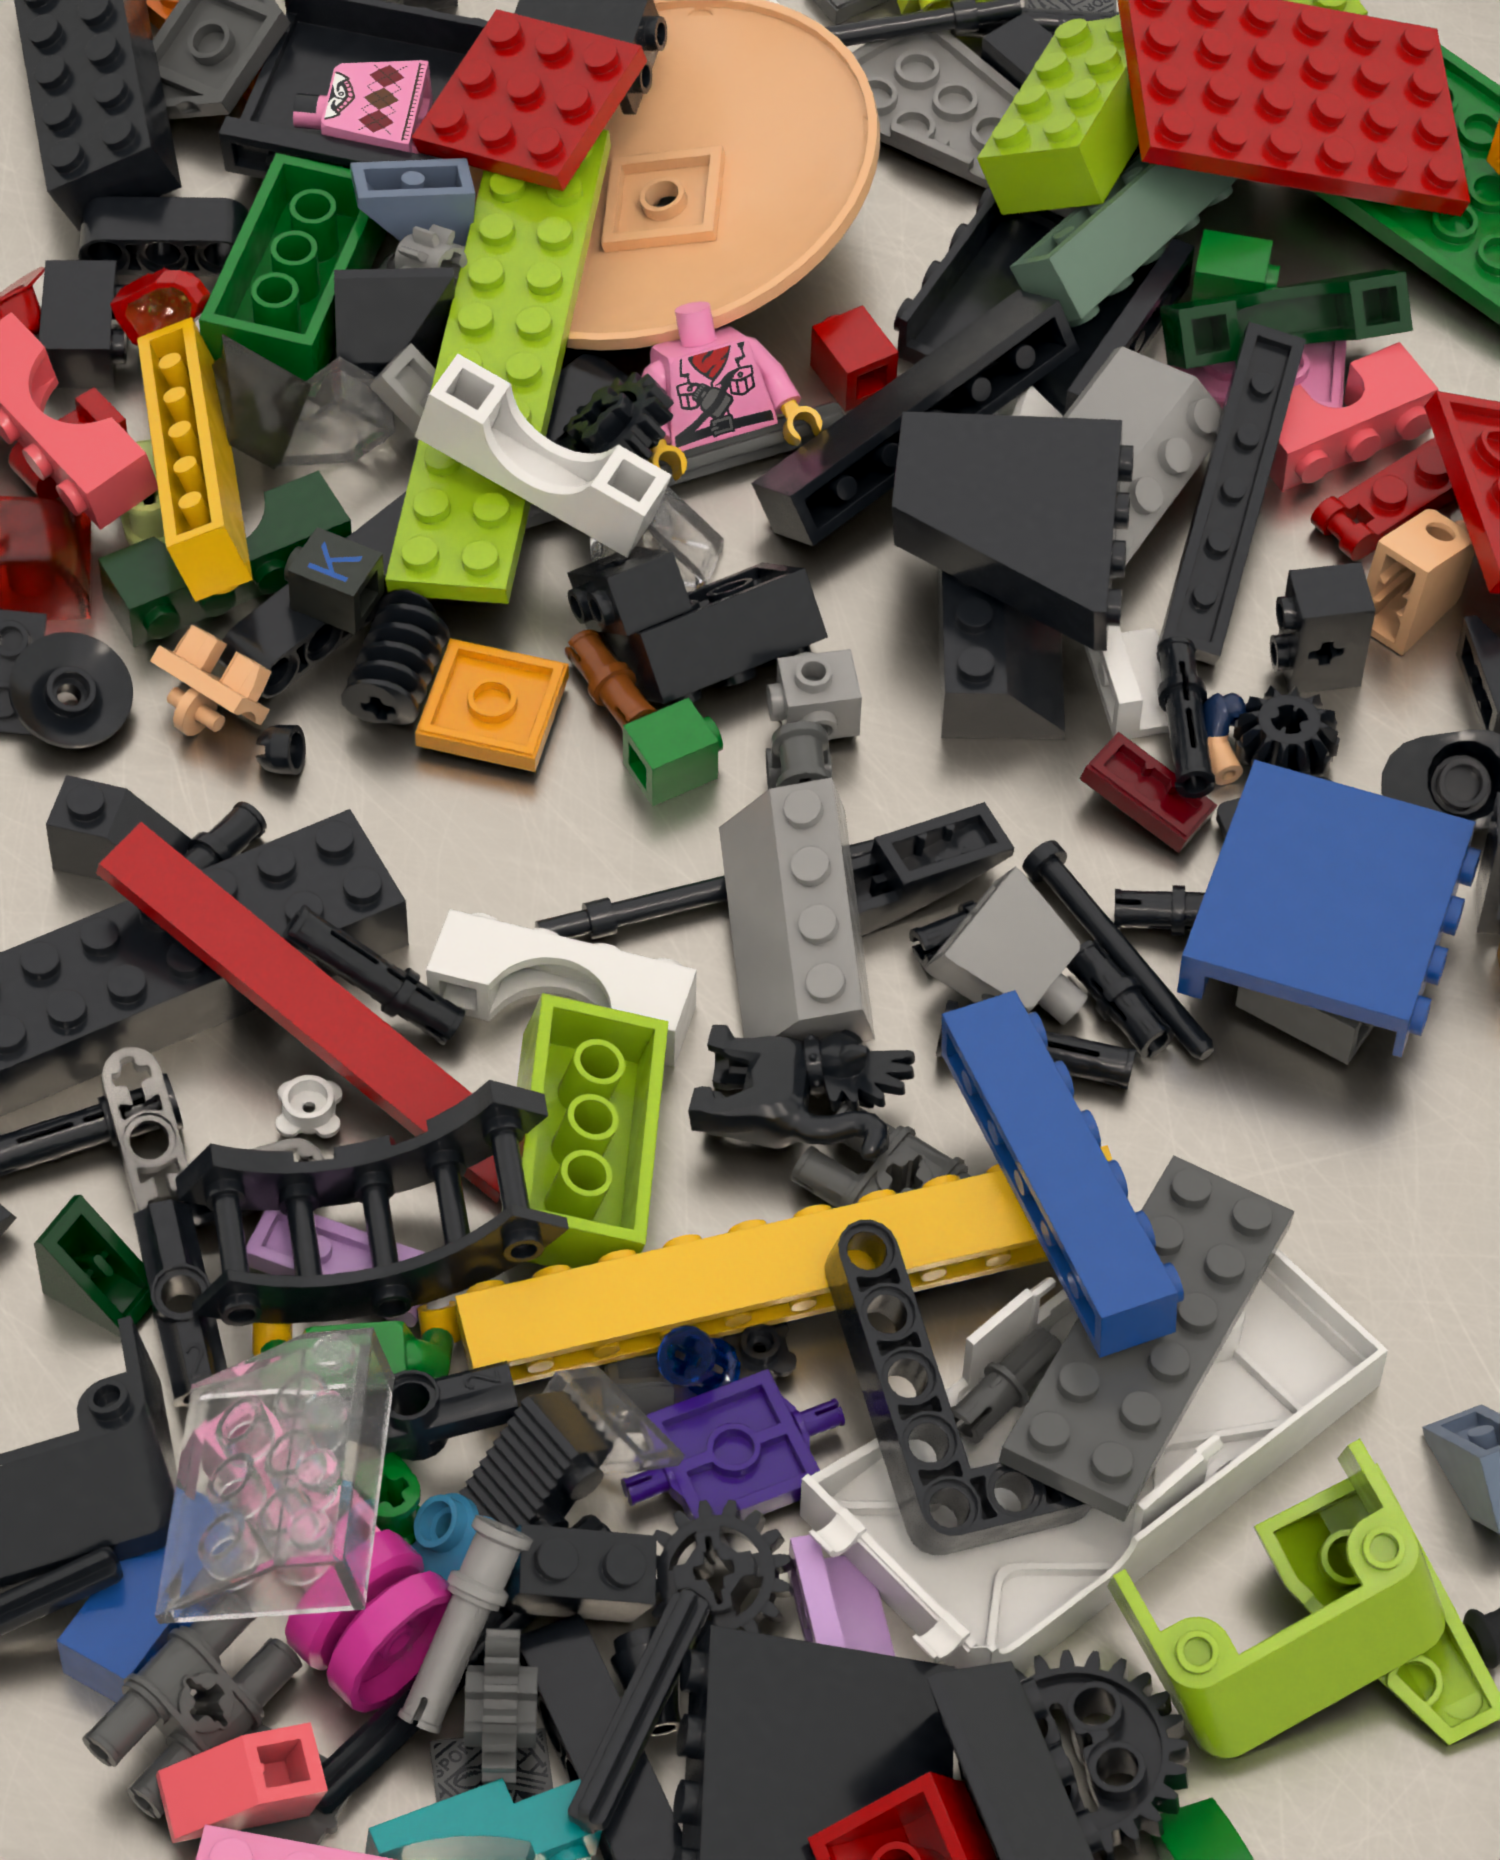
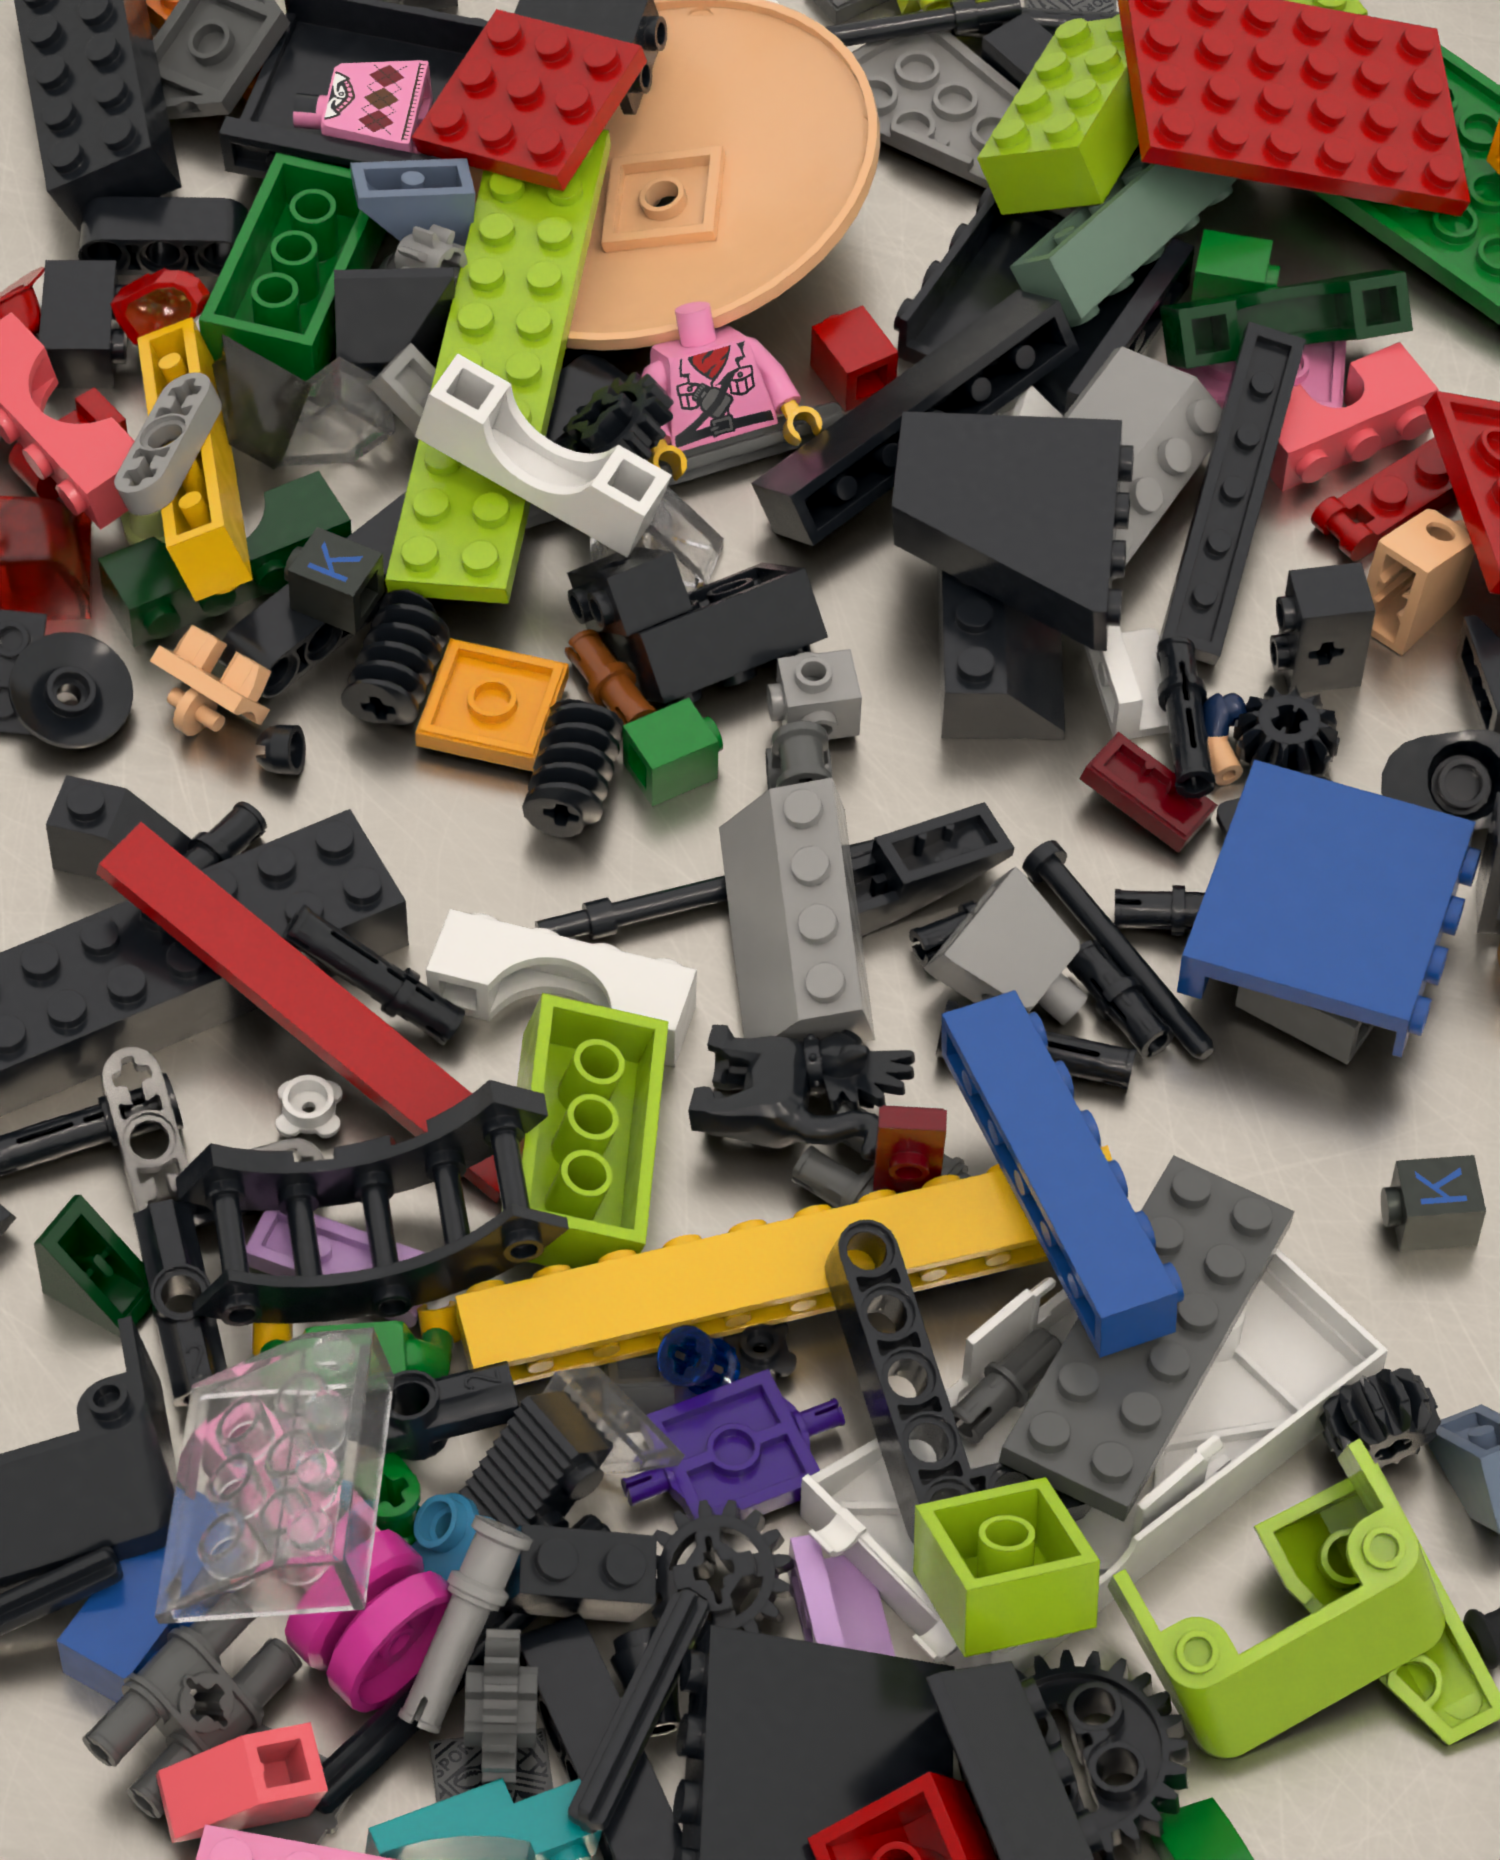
none -> light grey beam [114,373,222,516]
none -> black piece [522,699,624,838]
none -> dark red plate [873,1105,947,1192]
none -> lime brick [913,1477,1100,1658]
none -> black gear [1319,1368,1441,1469]
none -> pearl dark grey brick [1381,1155,1486,1252]

